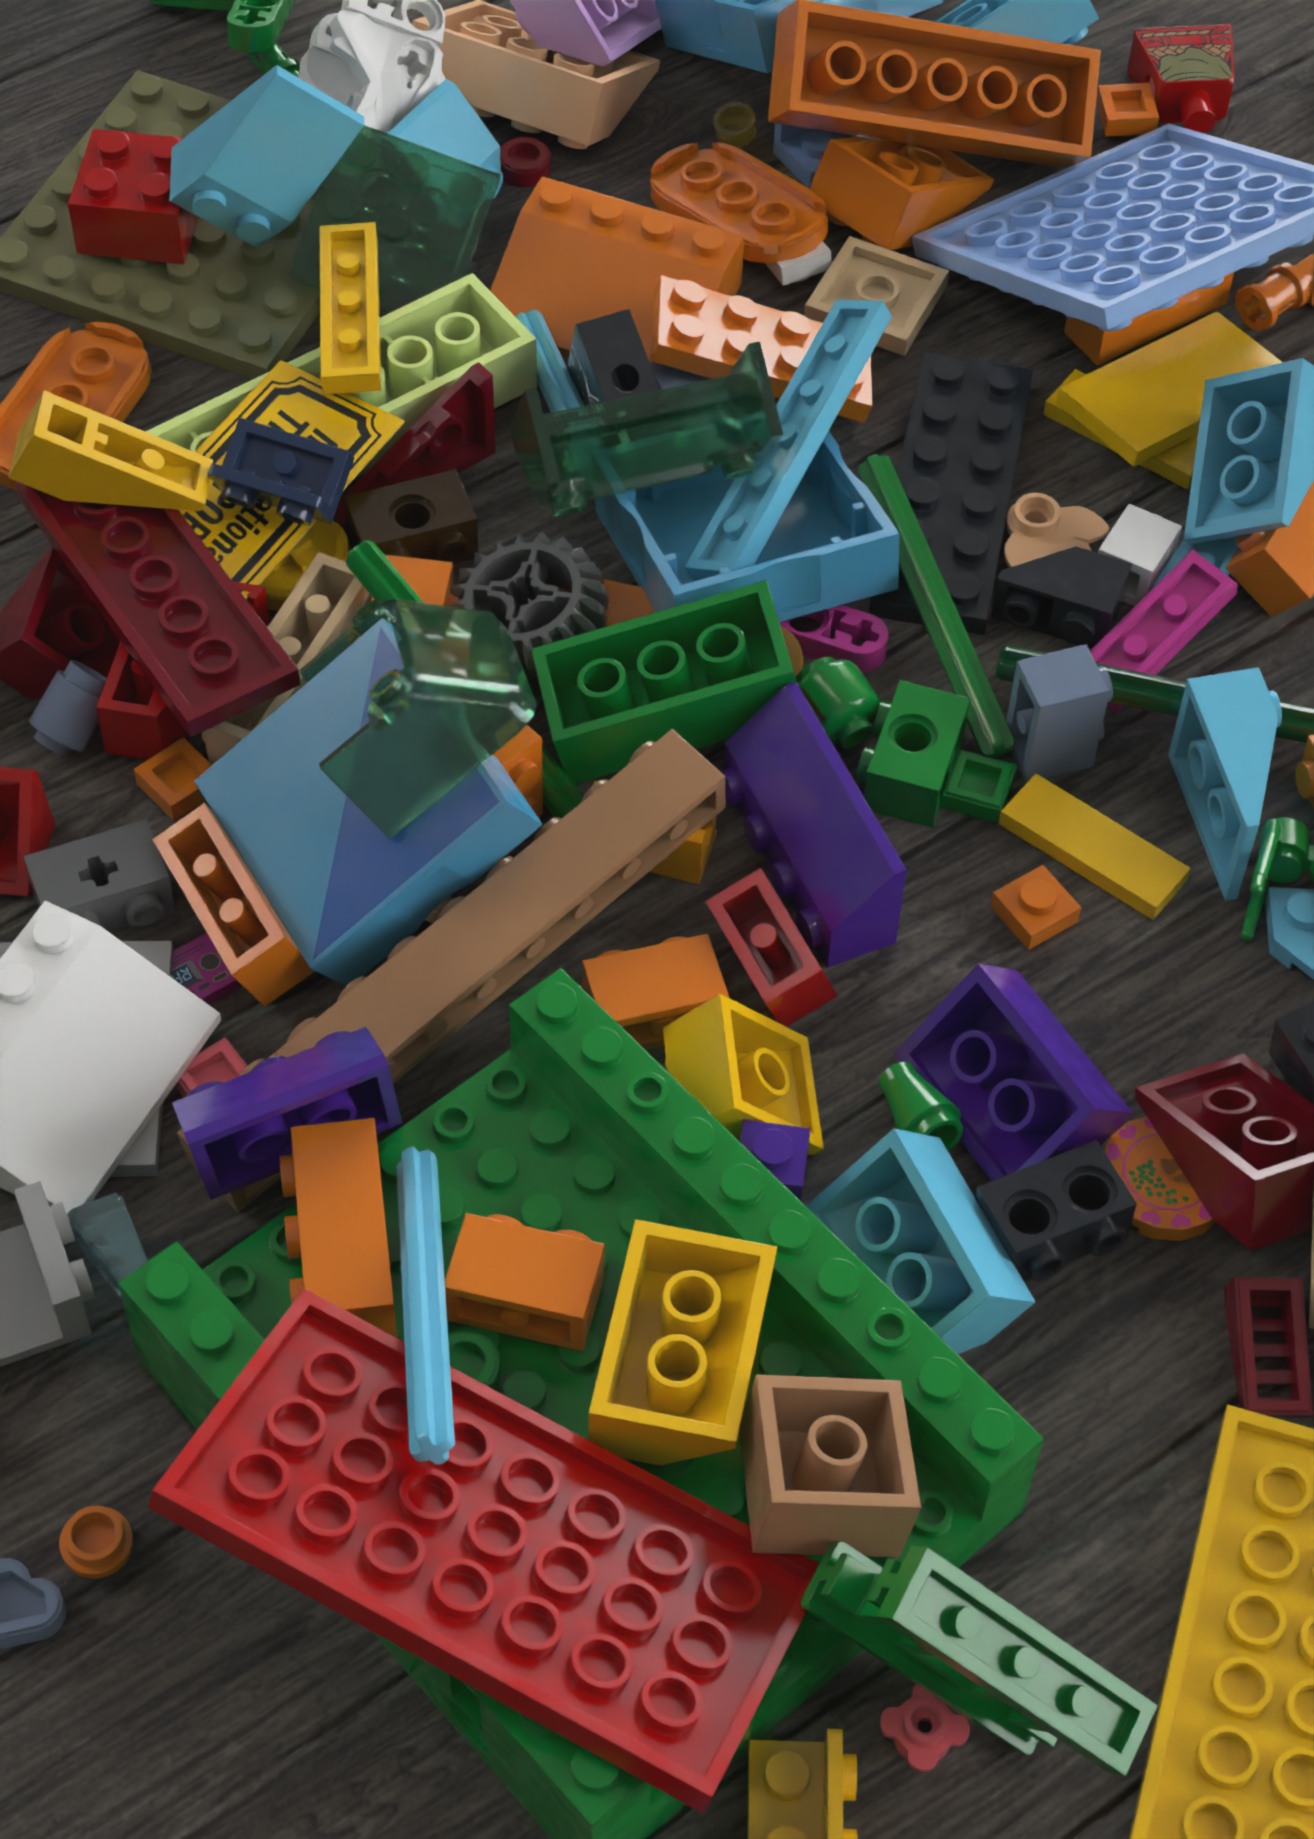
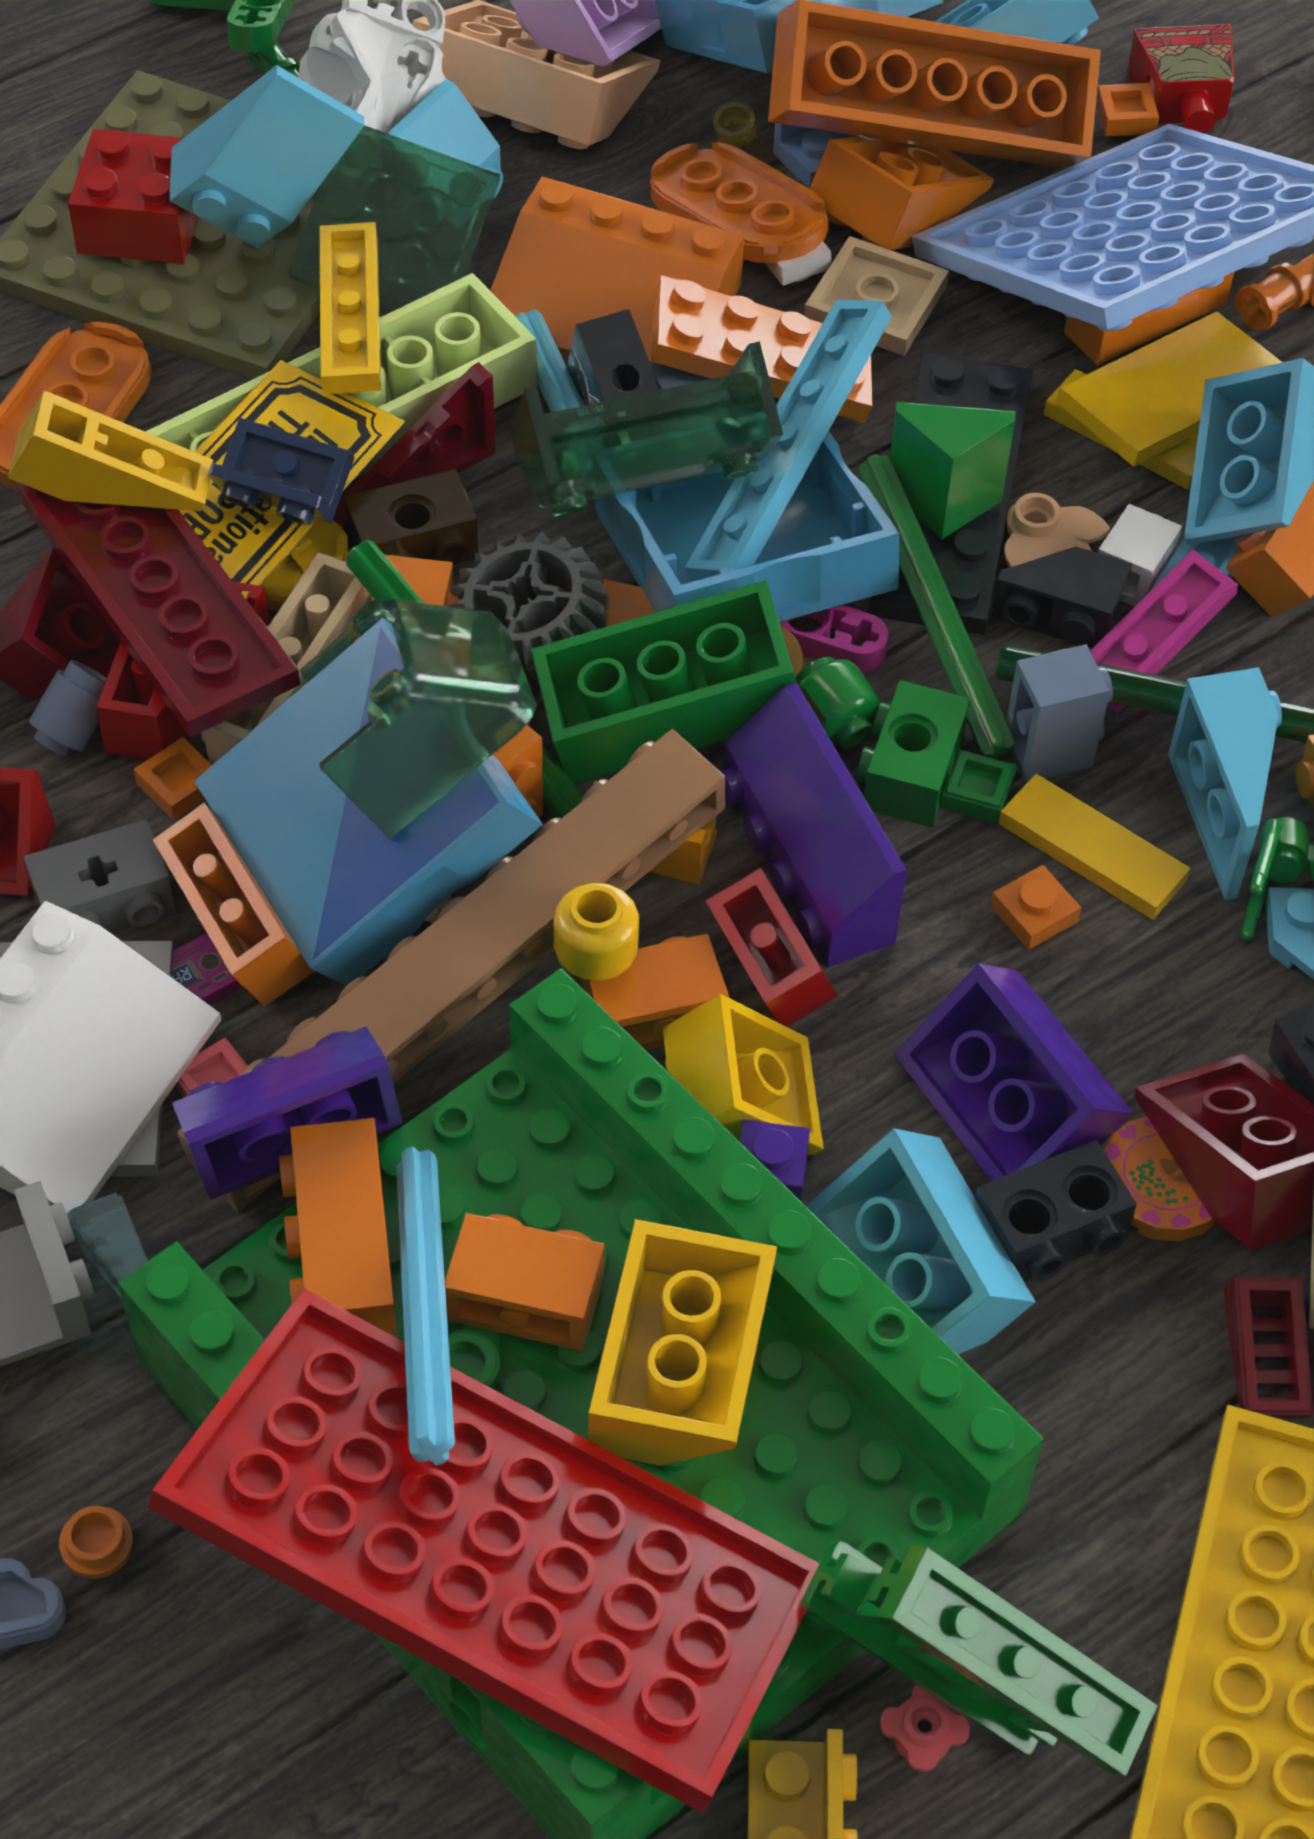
dark red tile [500,137,551,187] -> none
medium nougat brick [739,1375,921,1557] -> none
green cone [878,1061,963,1151] -> none
none -> yellow head [554,883,639,981]
none -> green slope [890,402,1015,539]

